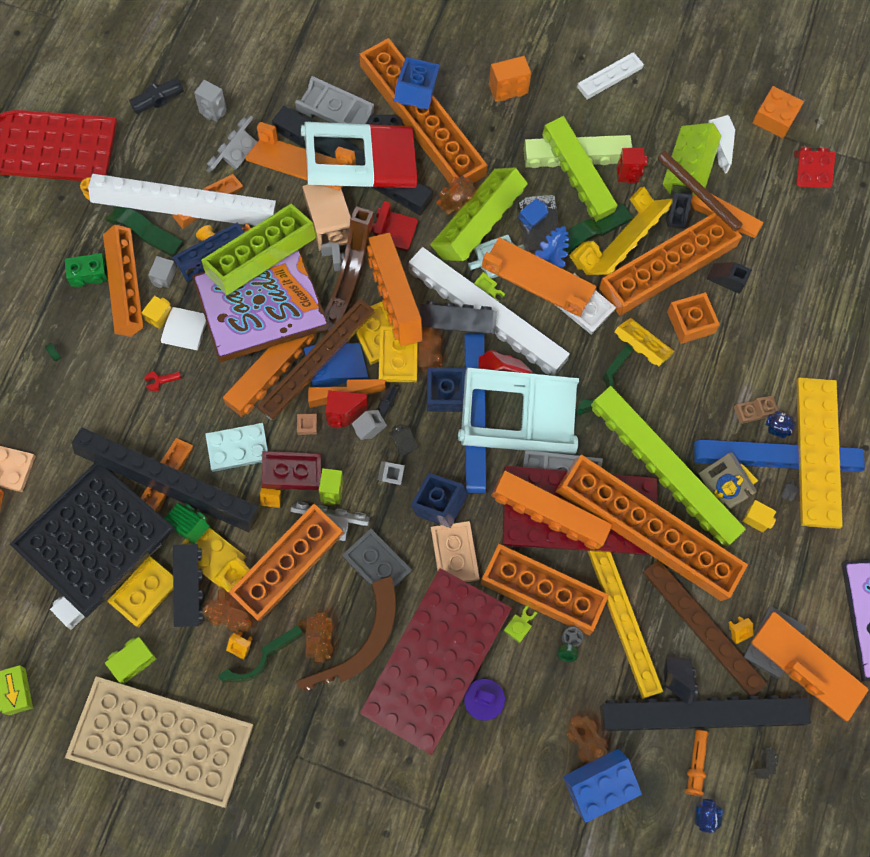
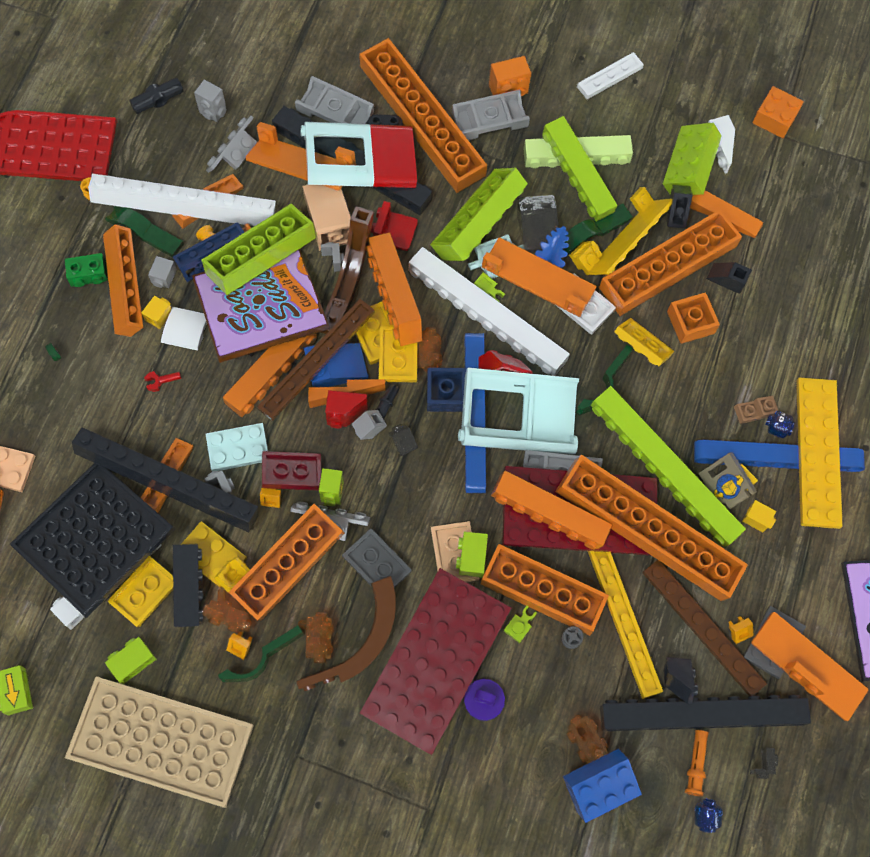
green brick [164,503,210,544] -> none
nougat plate [297,414,317,435] -> none
light grey brick [378,461,404,485] -> none
blue slope [394,57,440,109] -> none
dark blue brick [411,473,468,528] -> none
black brick [419,301,497,334] -> none
clear orange brick [436,176,475,215] -> none
blue brick [518,198,549,230] -> none
dark green tile [557,644,578,662] -> none
red brick [617,148,647,184] -> none
reddish brown axle [658,151,743,232] -> none
dark grey piece [781,479,799,501] -> none
red bracket [794,147,836,188] -> none
none -> light grey bracket [204,470,235,495]
none -> light grey piece [452,90,530,140]
none -> lime brick [456,532,488,578]

